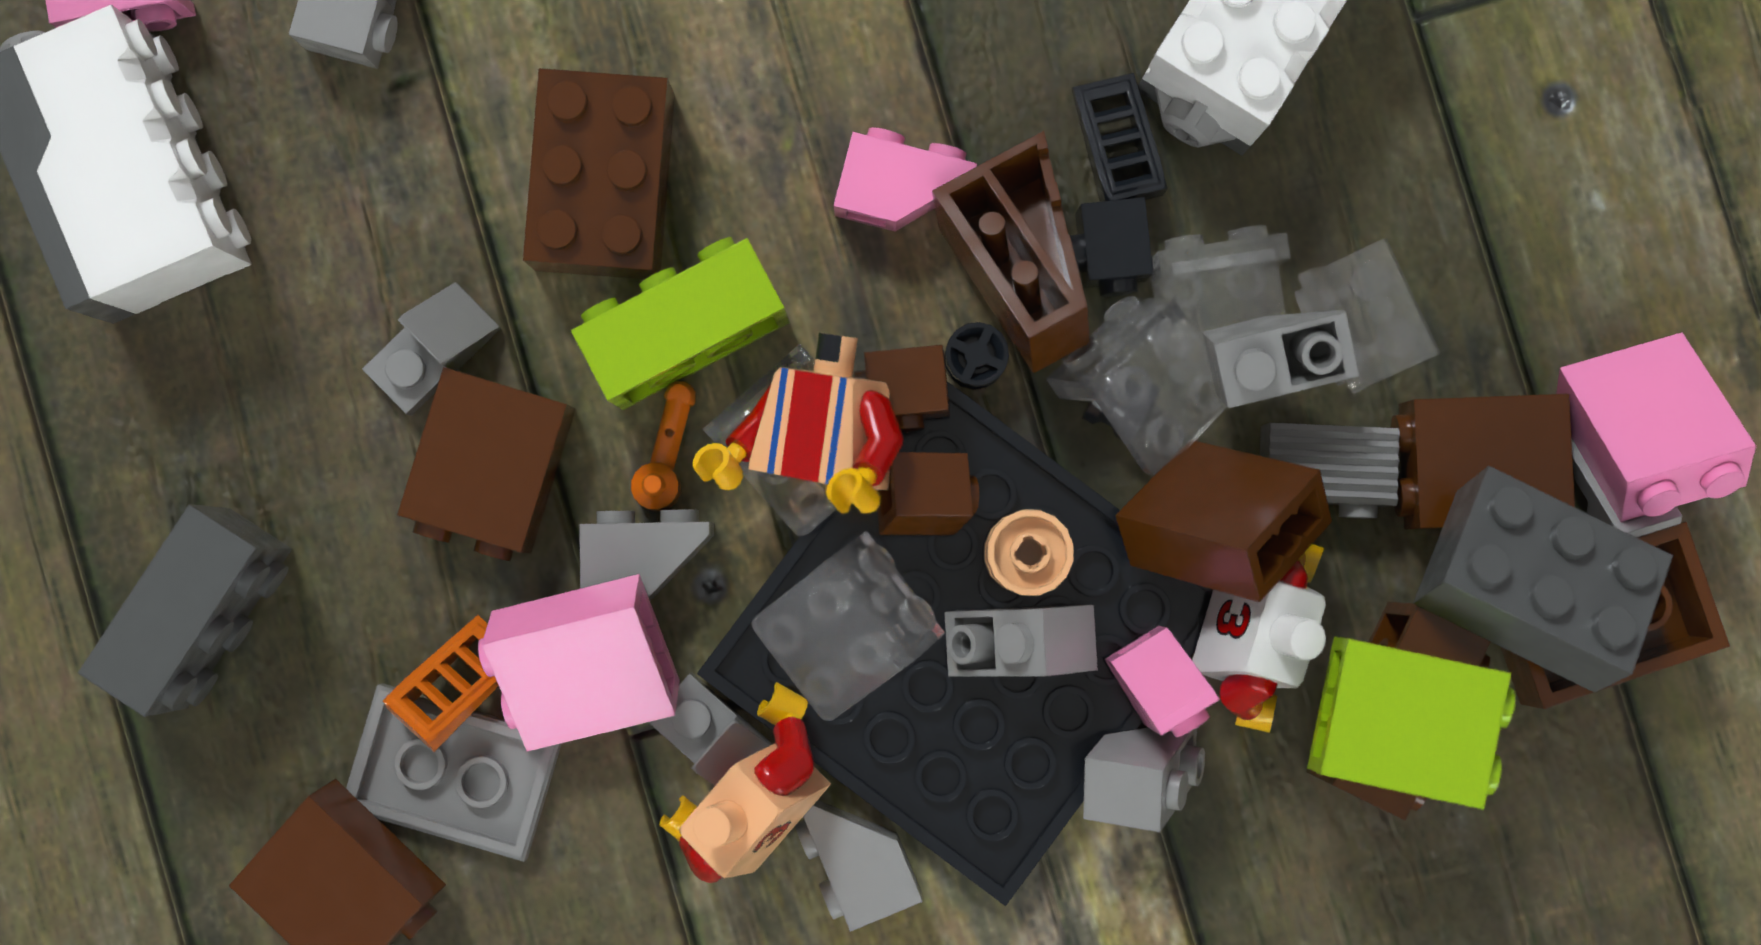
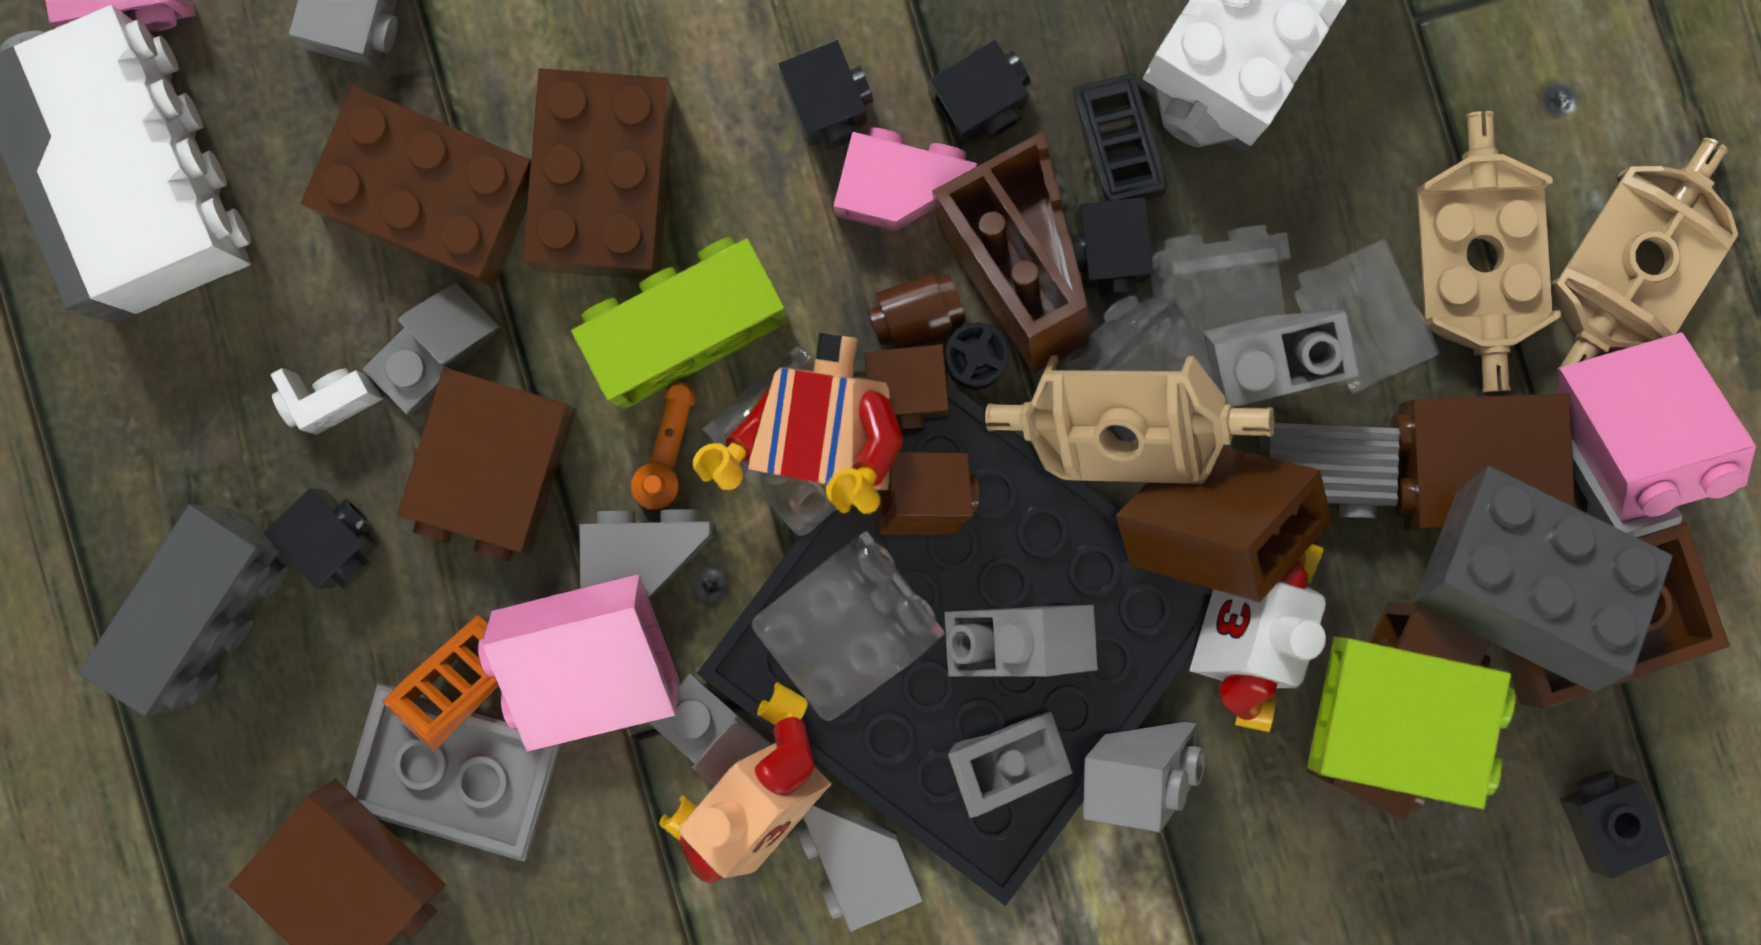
light nougat wheel [984,510,1073,595] -> none
bright pink slope [1104,626,1219,737] -> none
none -> black brick [263,488,379,589]
none -> white bracket [271,368,383,435]
none -> reddish brown brick [301,85,531,288]
none -> black brick [778,40,874,149]
none -> reddish brown brick [867,273,966,349]
none -> black brick [928,39,1031,146]
none -> light grey slope [948,712,1072,818]
none -> tan plate [985,355,1274,484]
none -> tan plate [1417,111,1561,393]
none -> tan plate [1551,138,1739,374]
none -> black brick [1559,771,1671,879]

